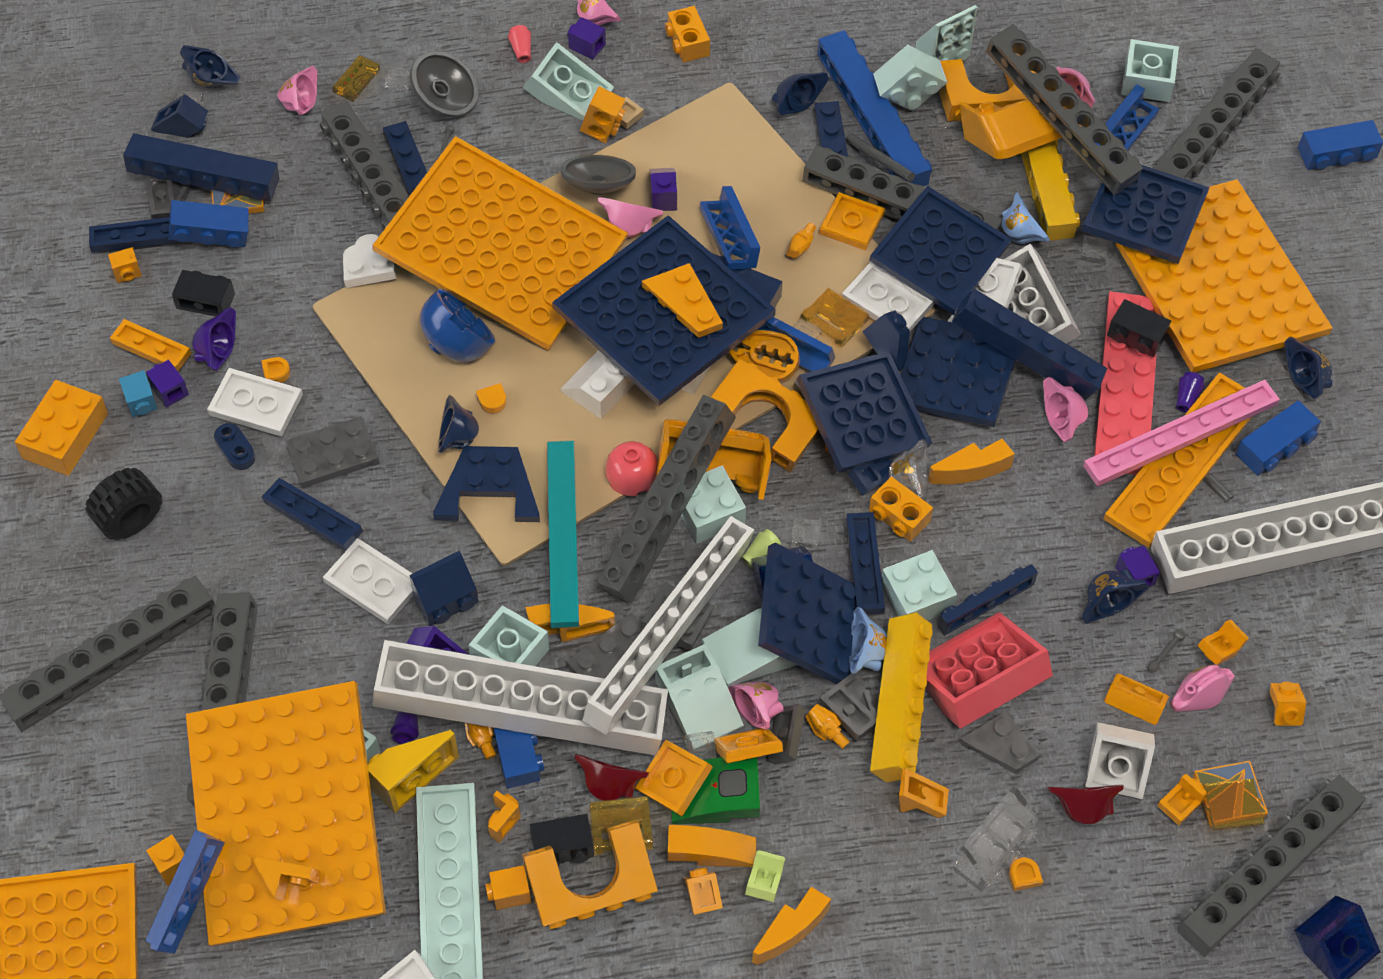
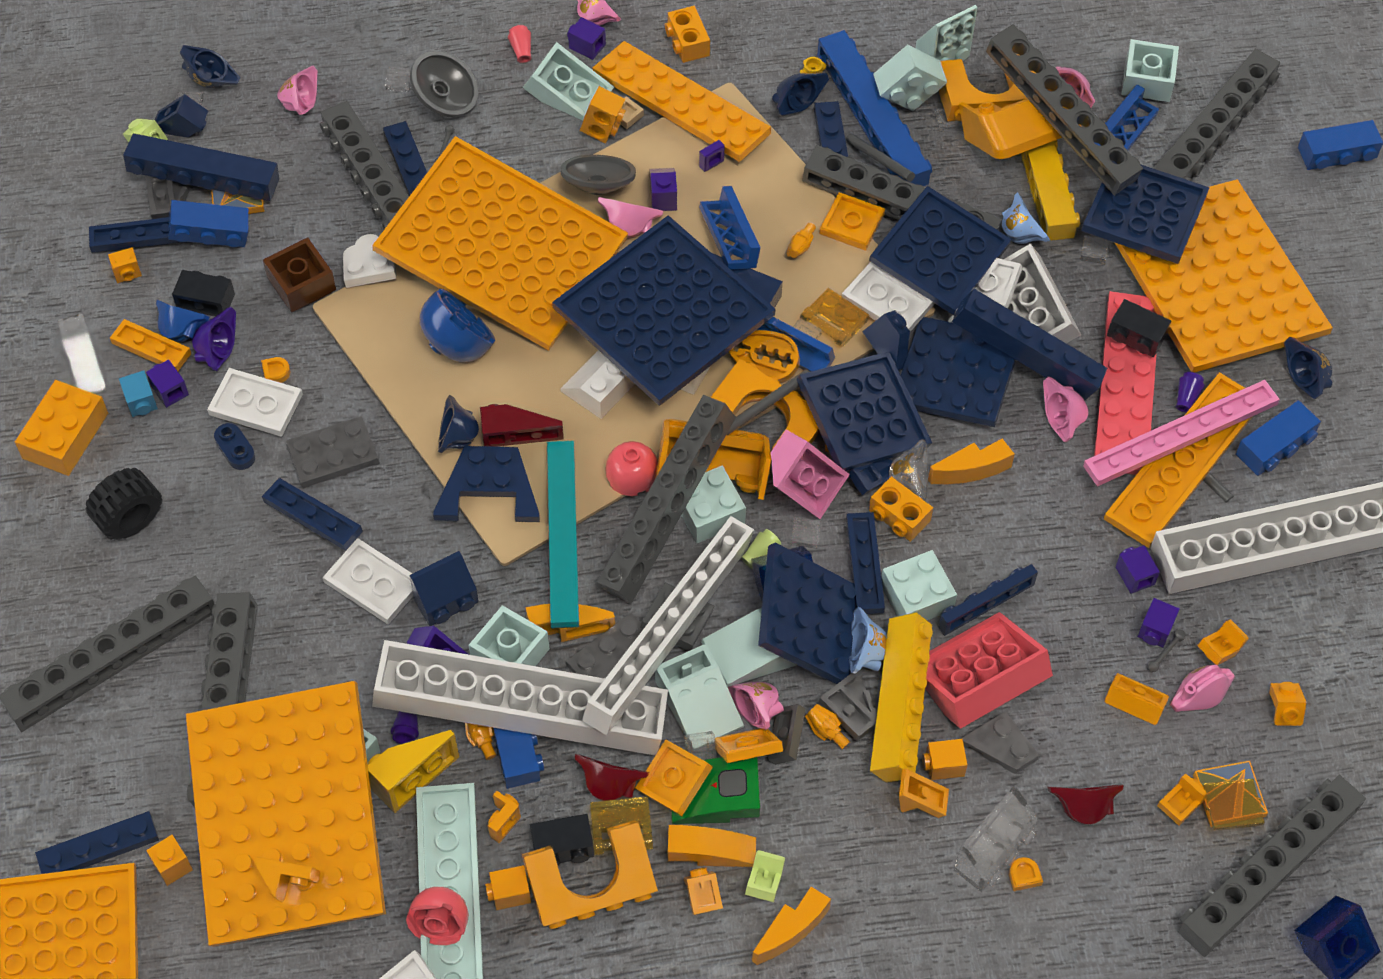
blue fence [145,830,225,954] -> none
clear yellow tile [332,55,380,102] -> none
light orange tile [476,383,506,413] -> none
light orange wing [642,263,723,338] -> none
dark blue hat [1082,569,1149,624] -> none
white slope [1085,722,1155,799] -> none
none -> dark blue plate [35,811,159,874]
none -> clear slope [57,313,107,394]
none -> yellowish green bracket [123,119,168,142]
none -> blue hat [156,300,210,342]
none -> reddish brown brick [263,237,336,313]
none -> coral cylinder [406,887,469,945]
none -> dark red slope [480,404,564,447]
none -> light orange plate [592,41,771,162]
none -> dark purple tile [699,140,725,172]
none -> dark grey bar [726,369,809,435]
none -> bright pink slope [771,430,850,519]
none -> yellow plate [800,57,826,73]
none -> light orange brick [922,739,968,780]
none -> dark purple brick [1137,598,1180,648]

